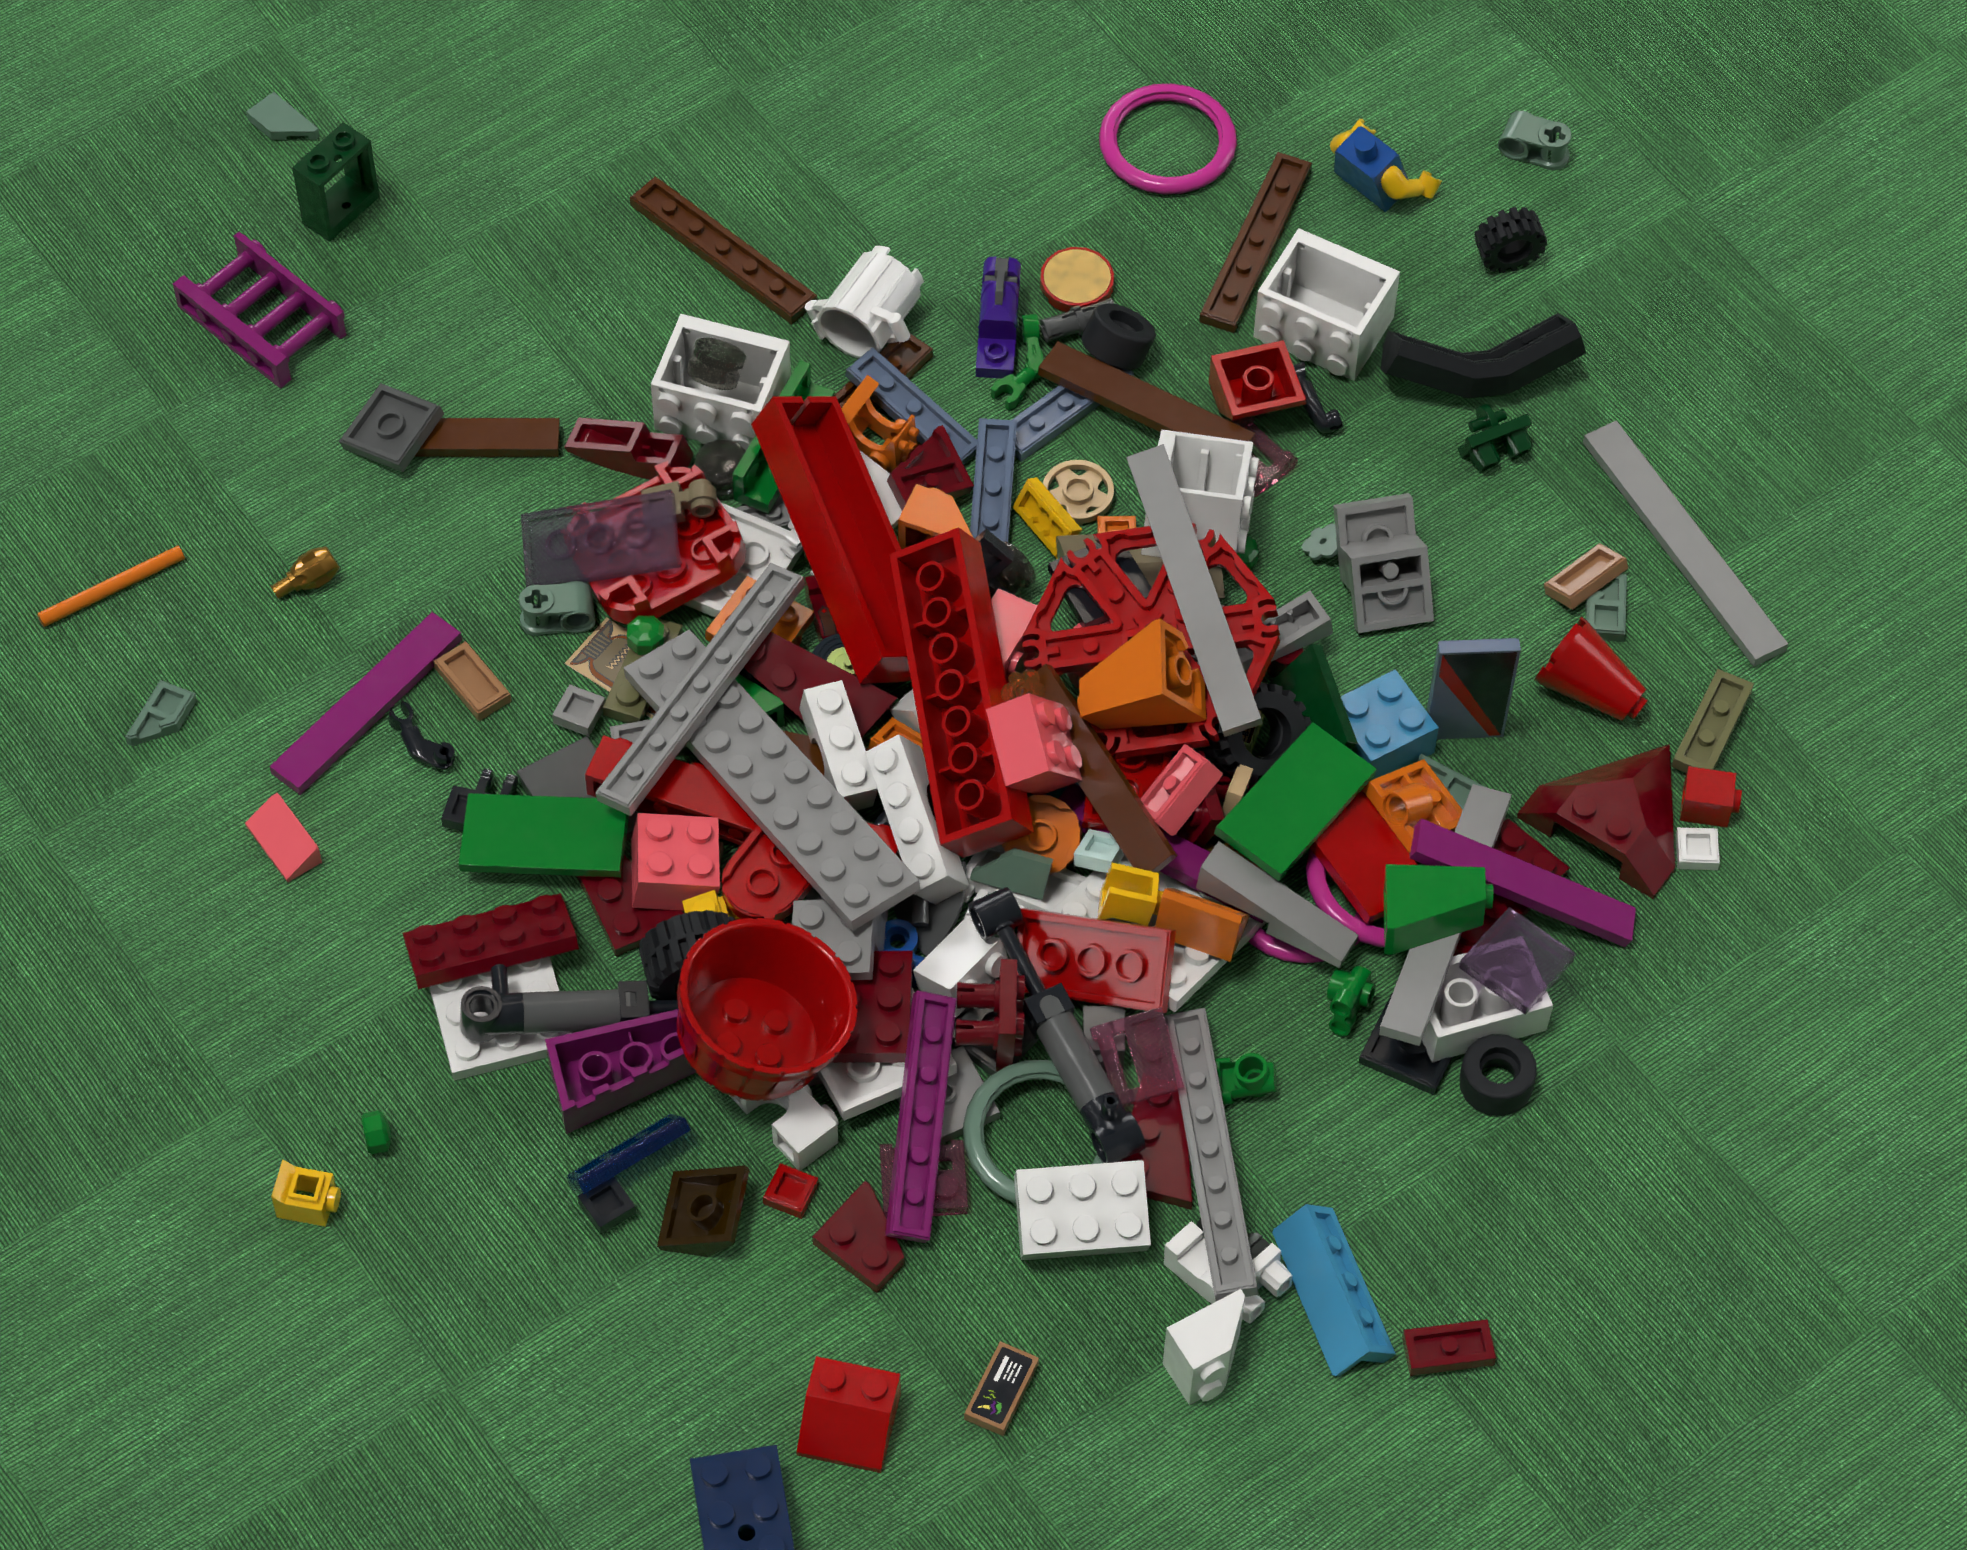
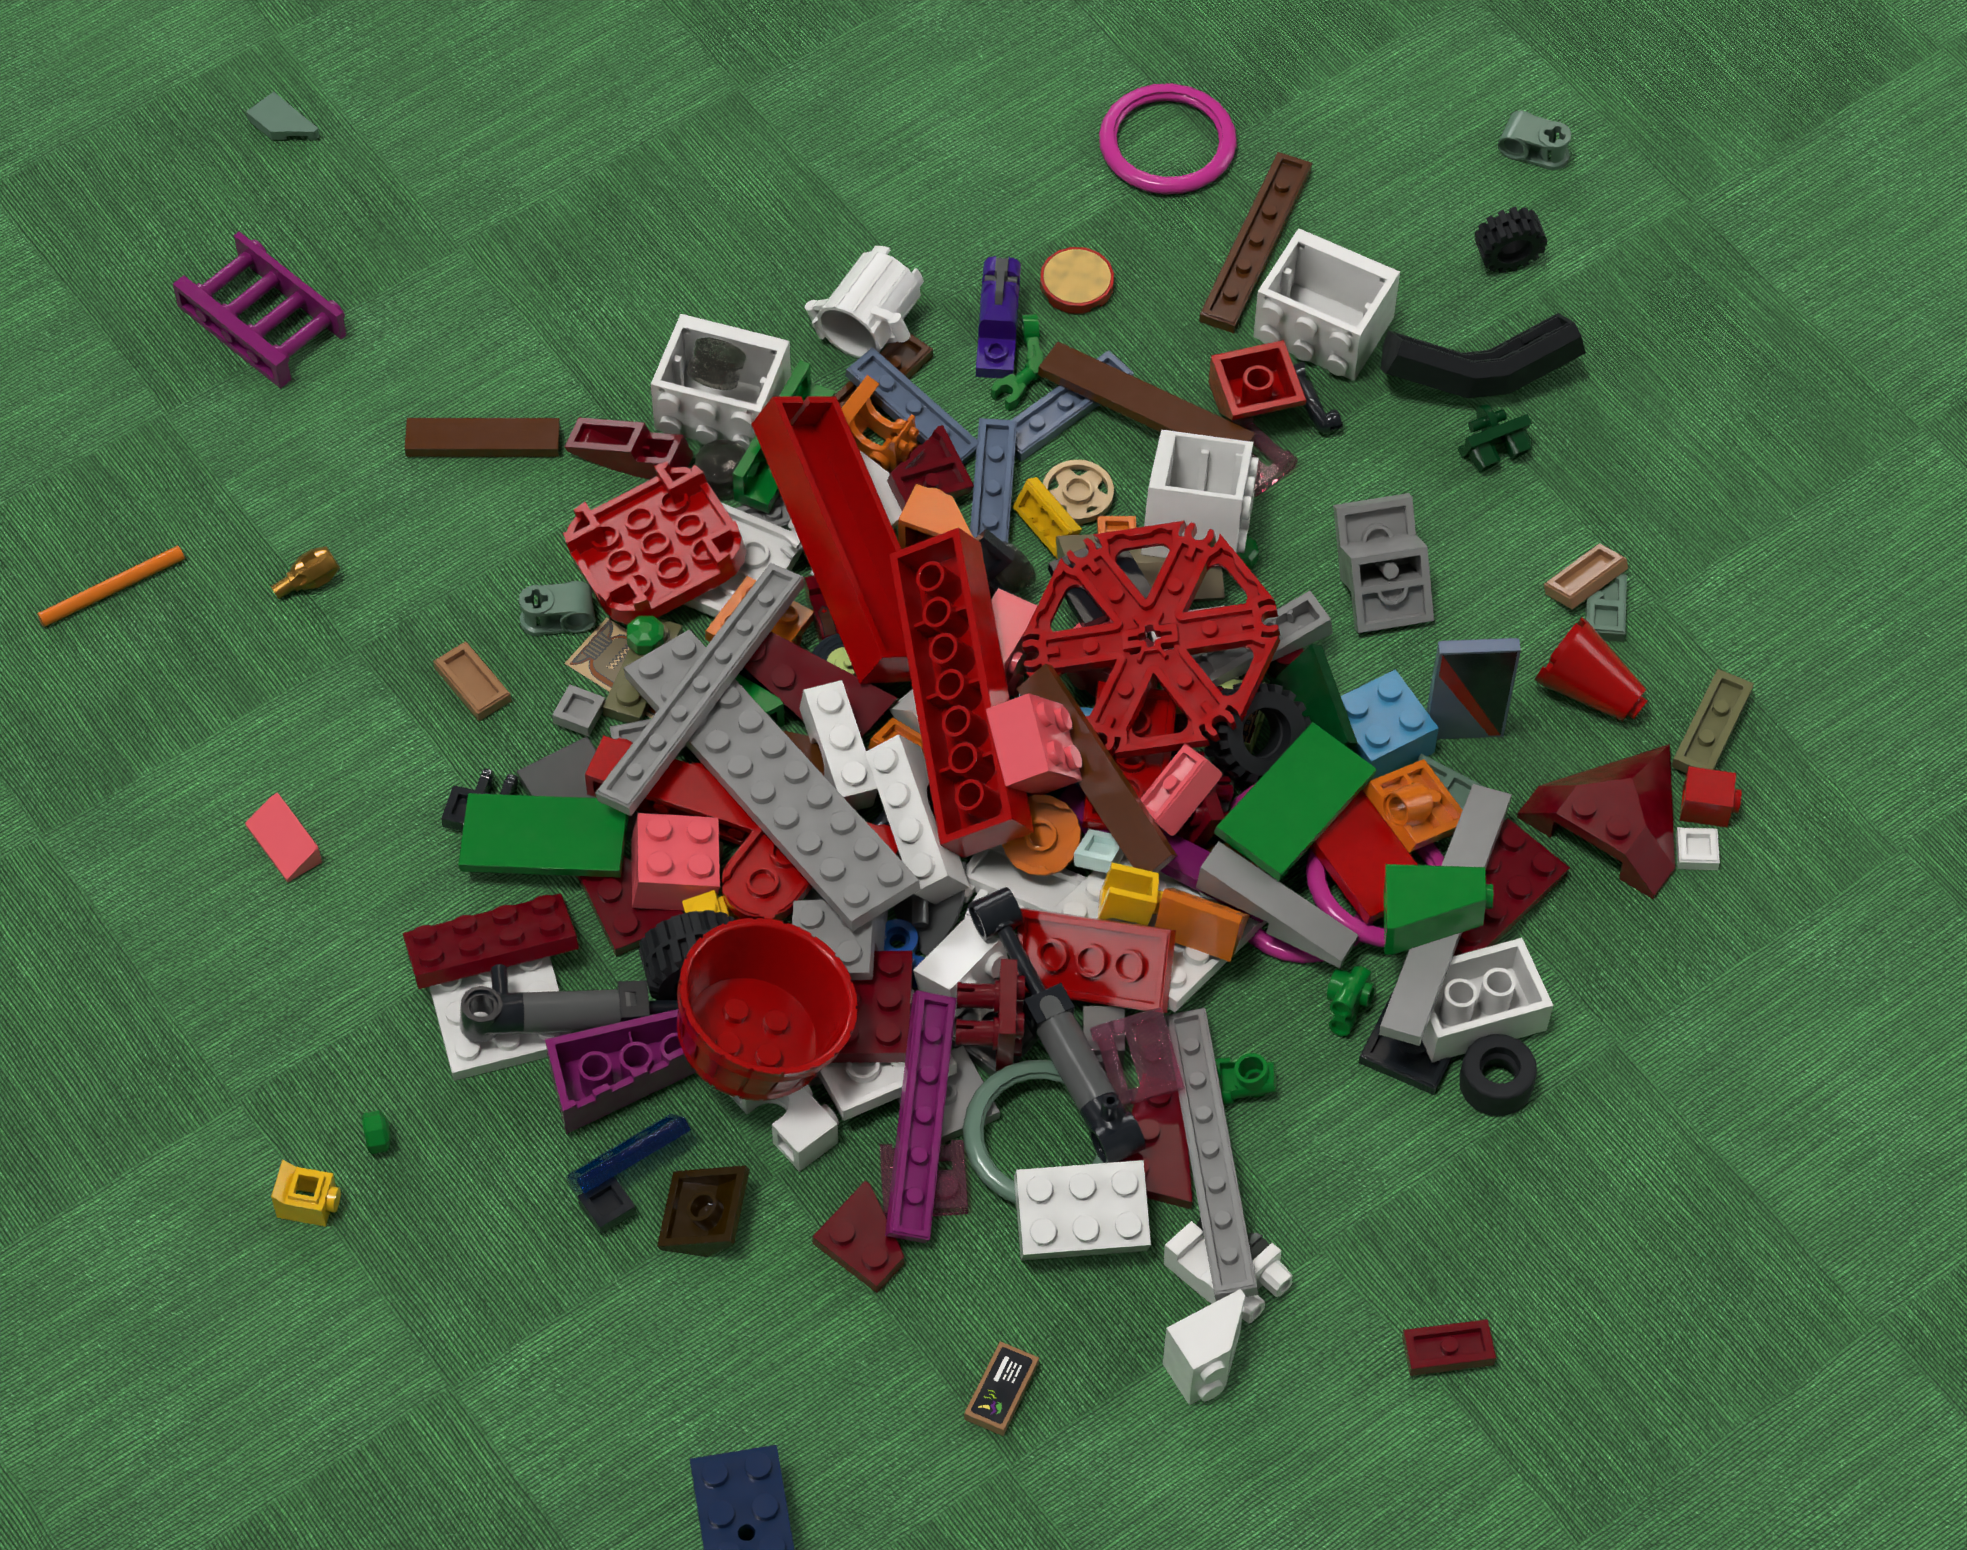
sand green tile [125,680,197,746] -> none
magenta tile [269,612,462,795] -> none
dark green window [292,122,380,242] -> none
dark grey tile [339,383,445,472] -> none
black arm [389,701,455,770] -> none
tile [521,490,681,587] -> none
reddish brown tile [630,176,817,325] -> none
dark tan plate [641,479,718,530] -> none
red tile [763,1163,819,1219] -> none
red slope [796,1356,901,1473] -> none
sand green tile [970,848,1053,900] -> none
clear orange plant [1001,669,1046,702] -> none
dark grey pin [1040,298,1115,343] -> none
orange slope [1077,619,1206,730] -> none
black tyre [1081,303,1156,370] -> none
light grey tile [1126,444,1263,737] -> none
tan tile [1222,764,1253,817] -> none
dark azure panel [1272,1204,1396,1376] -> none
sand green plant [1302,523,1338,560] -> none
blue torso [1330,119,1442,212] -> none
magenta tile [1410,818,1636,947] -> none
clear purple tile [1459,907,1576,1015] -> none
light grey tile [1583,420,1788,667] -> none

